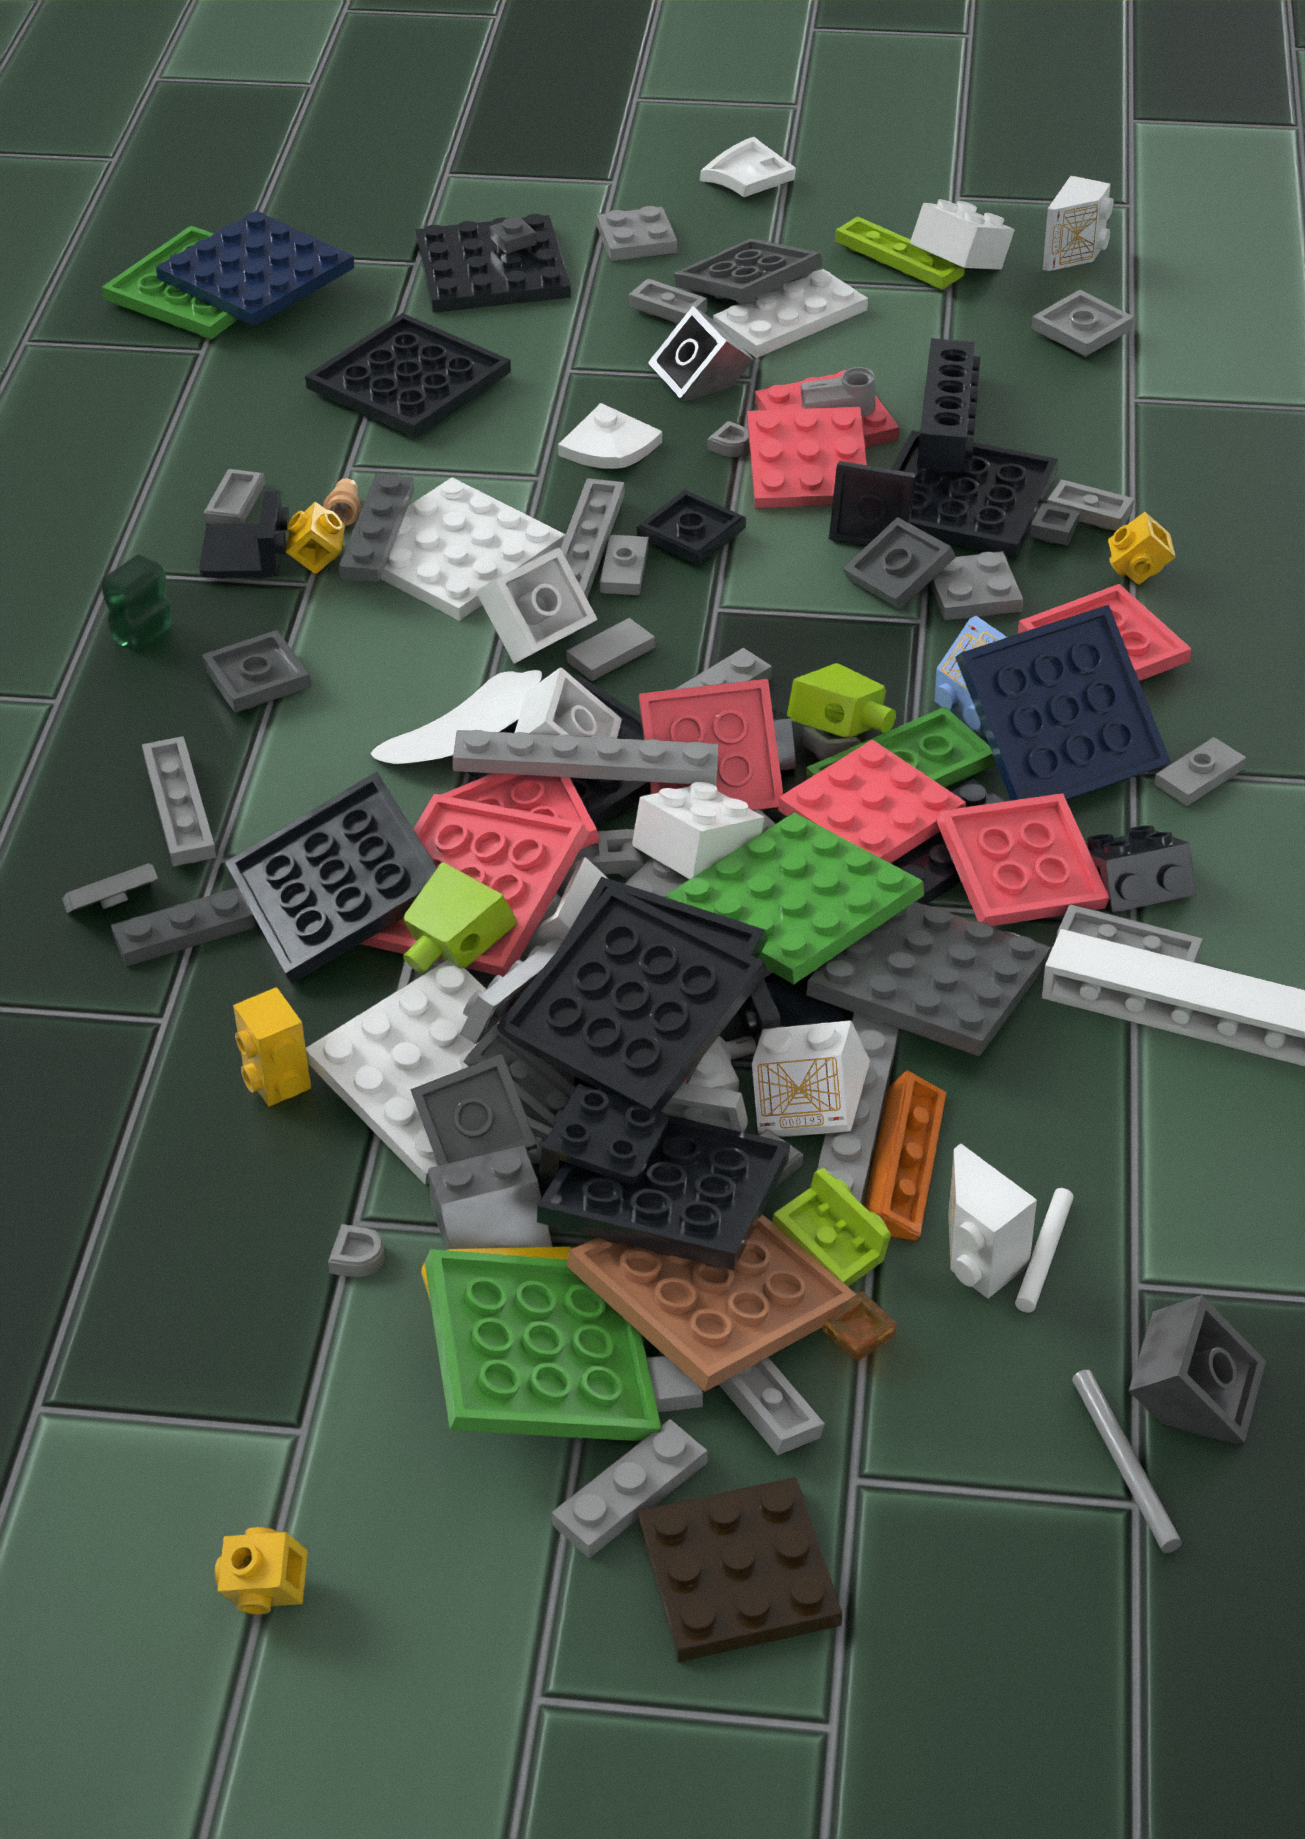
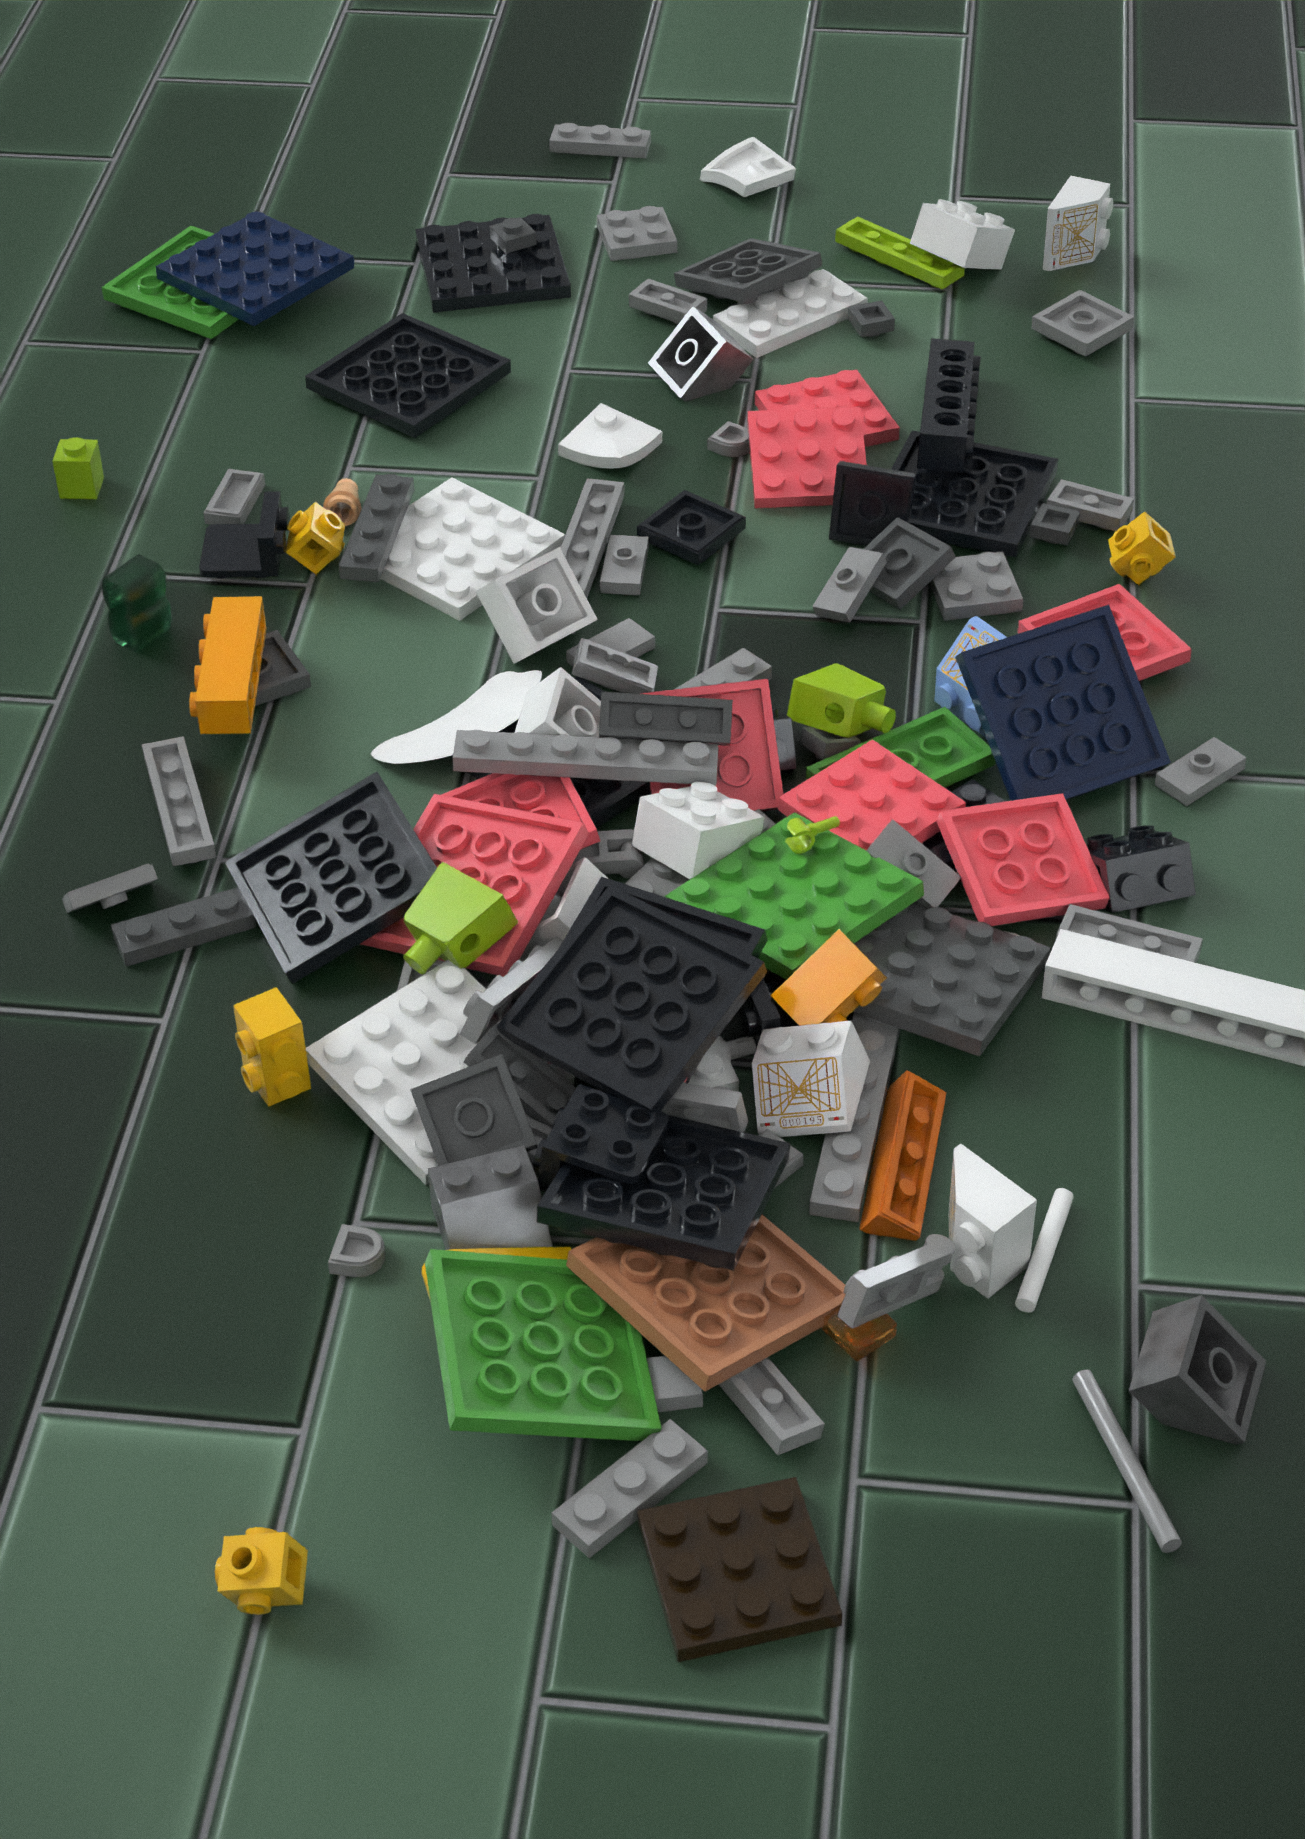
lime bracket [772,1167,891,1287] -> none
light grey piece [800,367,876,417] -> none
none -> lime brick [52,437,104,499]
none -> light orange brick [189,596,267,734]
none -> light grey plate [549,123,651,158]
none -> light grey plate [572,638,658,694]
none -> dark grey plate [599,692,733,746]
none -> light orange brick [770,929,887,1026]
none -> lime hand [785,816,840,854]
none -> light grey plate [812,546,887,623]
none -> light grey plate [837,1234,956,1328]
none -> dark grey plate [848,300,895,337]
none -> light grey plate [866,819,961,908]

